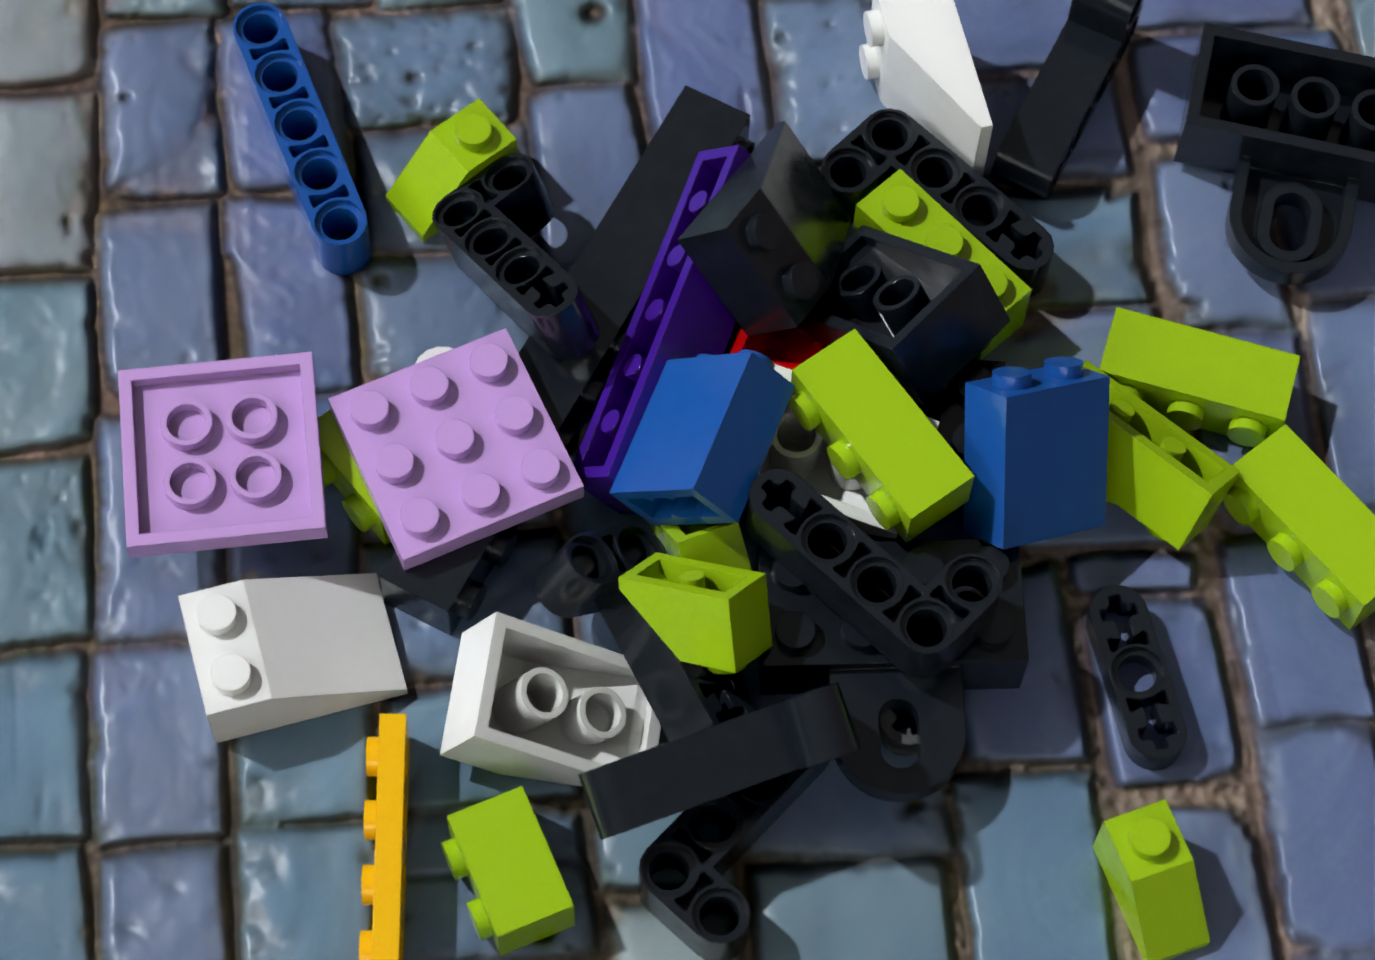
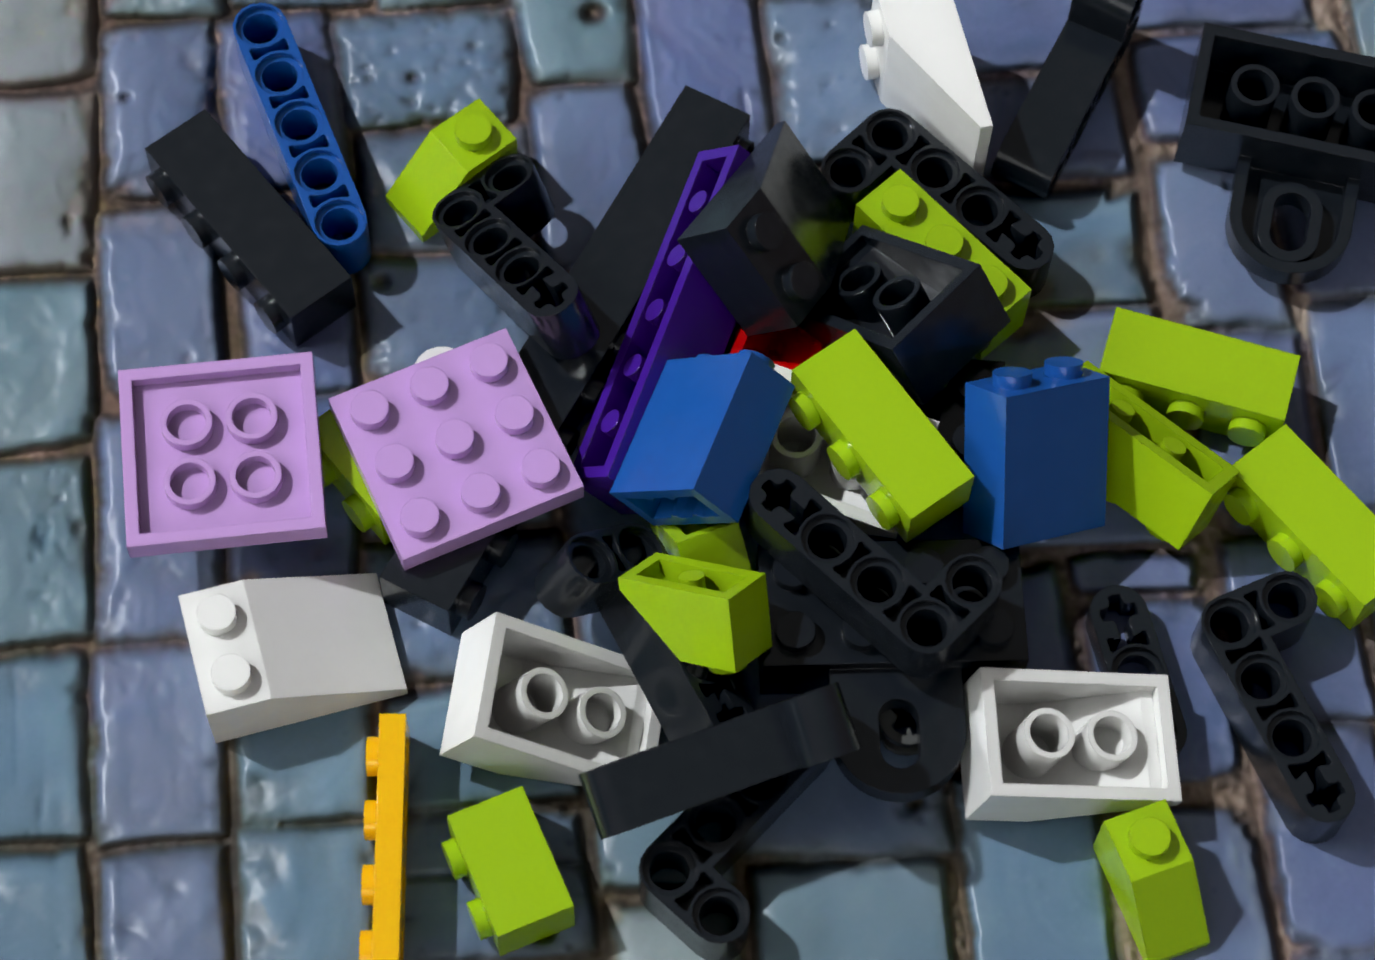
none -> black brick [145,109,356,347]
none -> white slope [960,667,1182,822]
none -> black beam [1190,571,1356,844]

